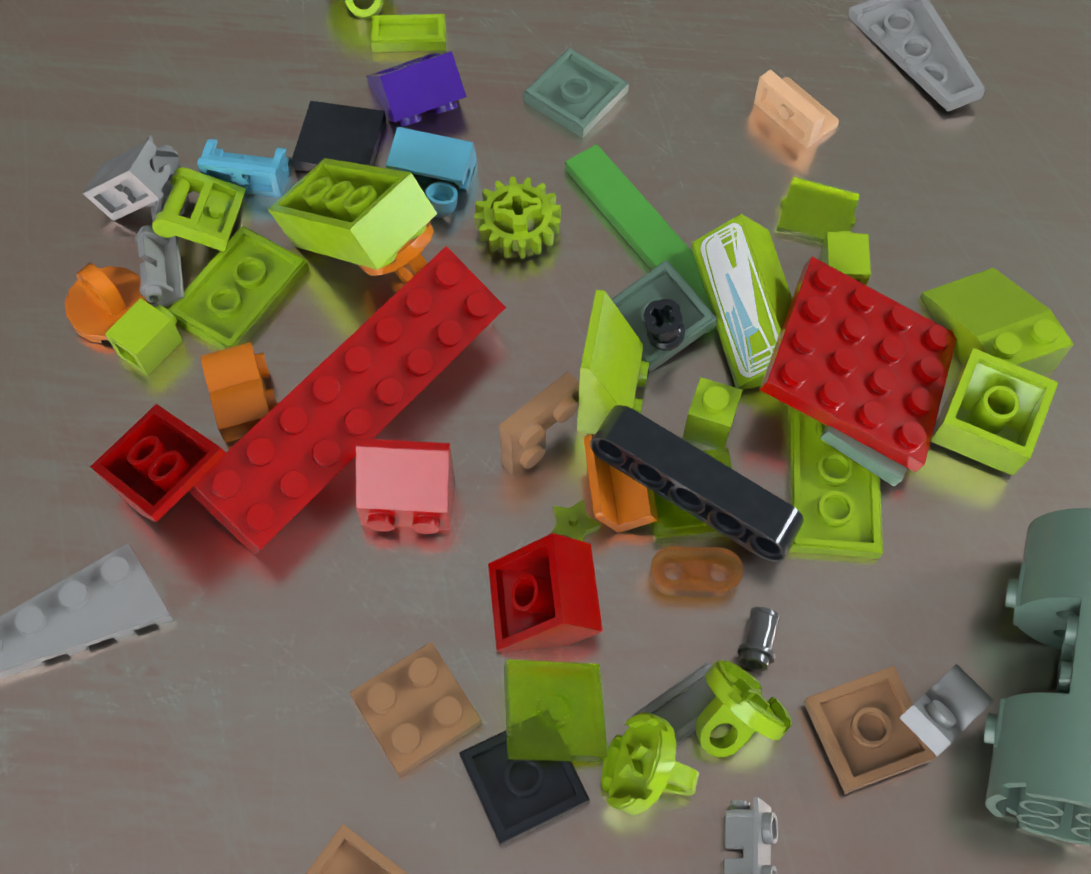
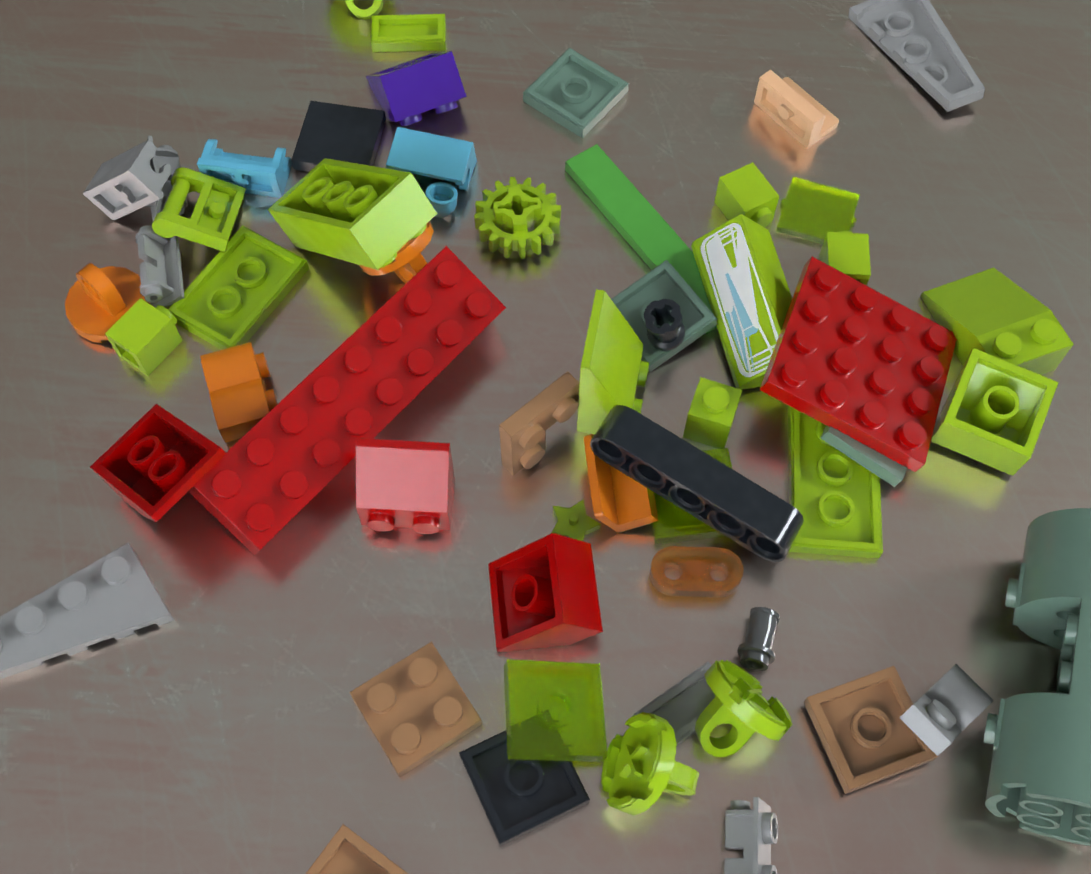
none -> lime brick [714,162,779,228]

